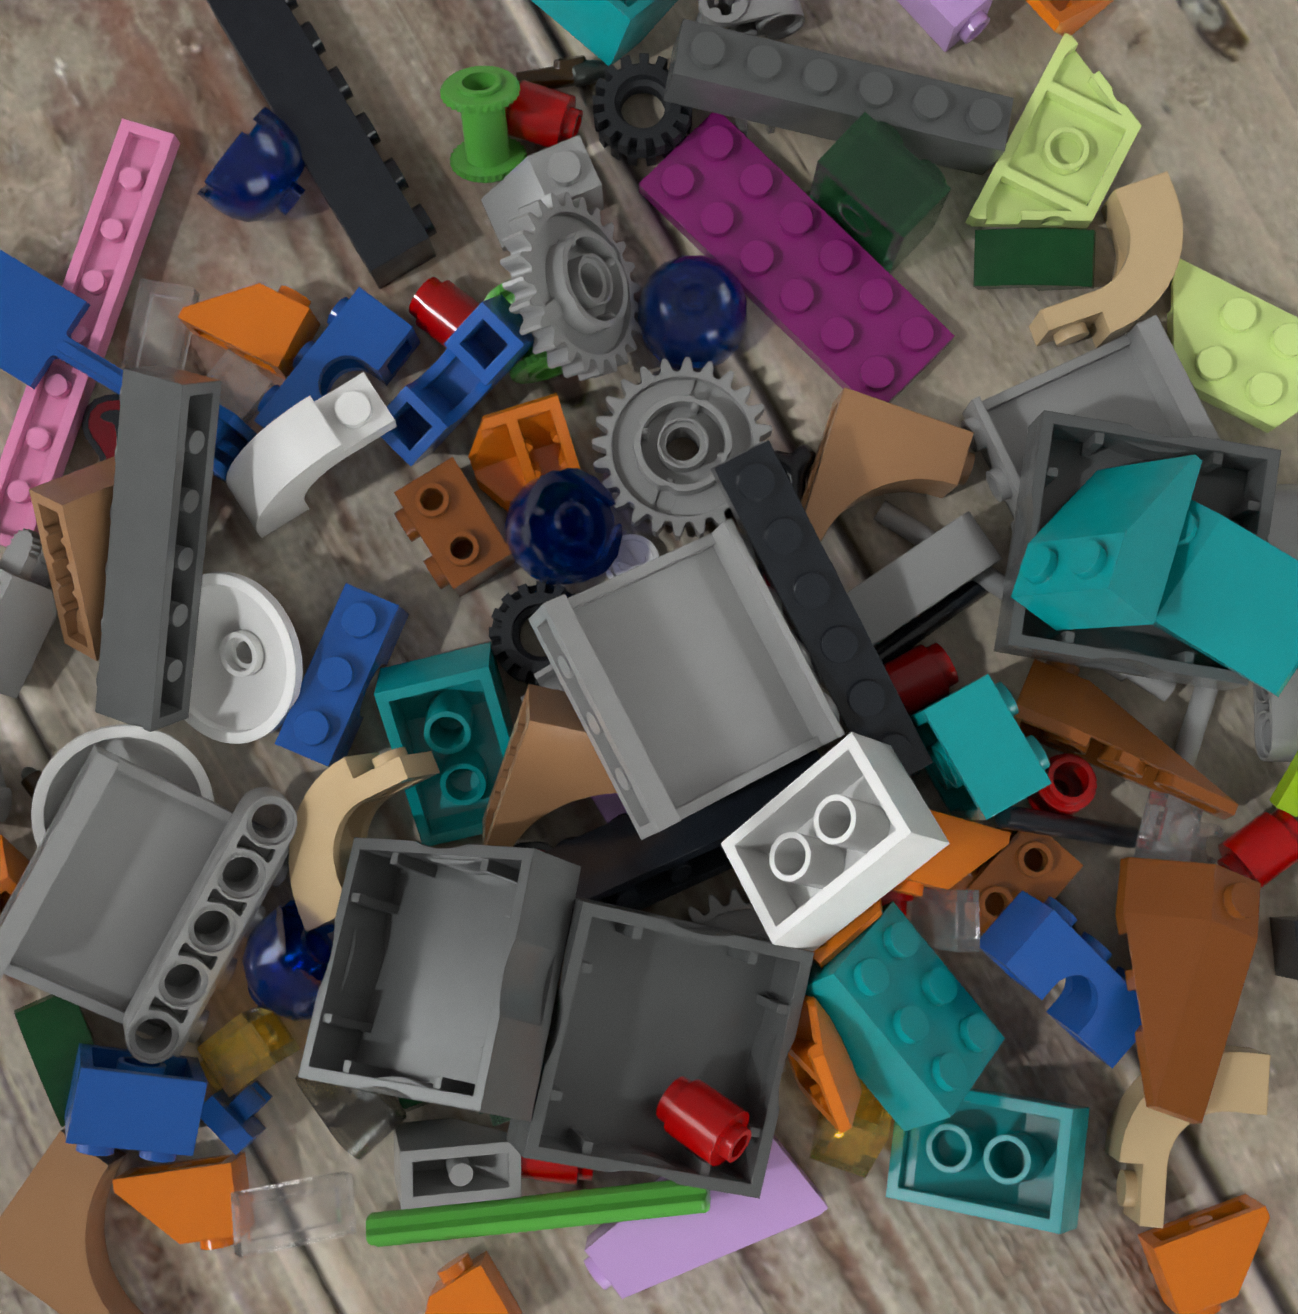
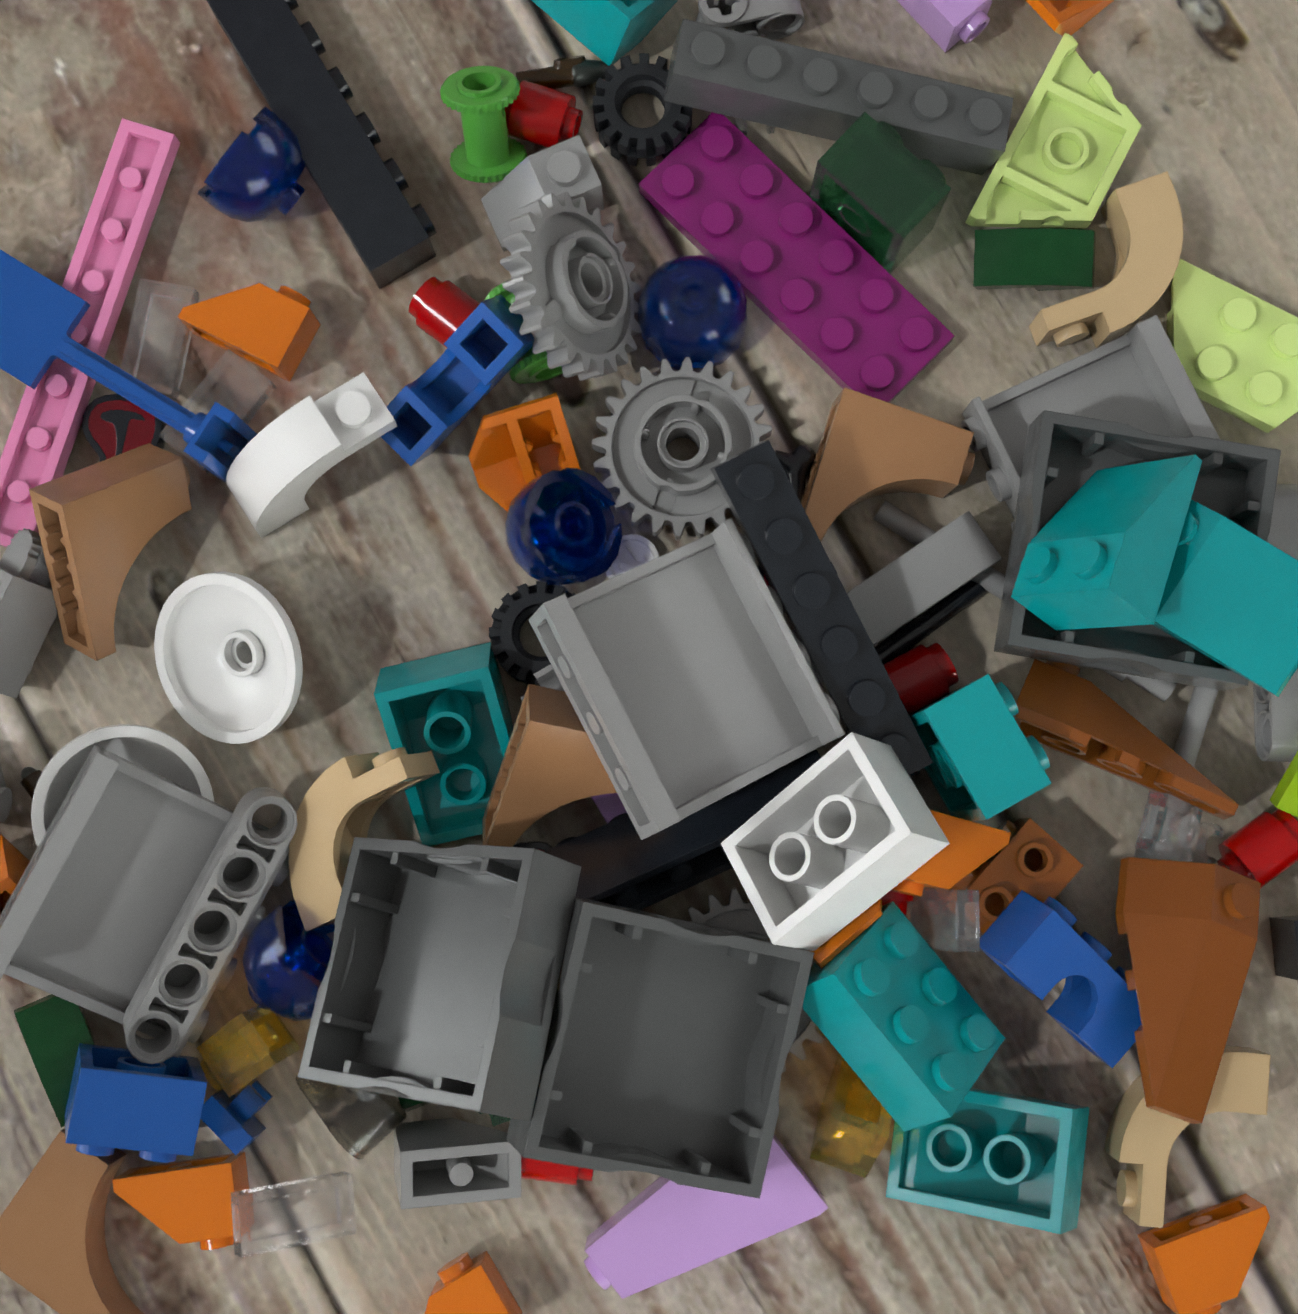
dark grey brick [95,365,222,732] -> none
blue arch [254,287,421,429] -> none
blue arch [275,583,409,767] -> none
bright green axle [366,1180,711,1247] -> none
dark orange brick [394,457,517,597] -> none
red brick [656,1076,752,1166] -> none
orange slope [787,995,862,1134] -> none
black bar [995,806,1140,849] -> none
red brick [1027,753,1097,816] -> none

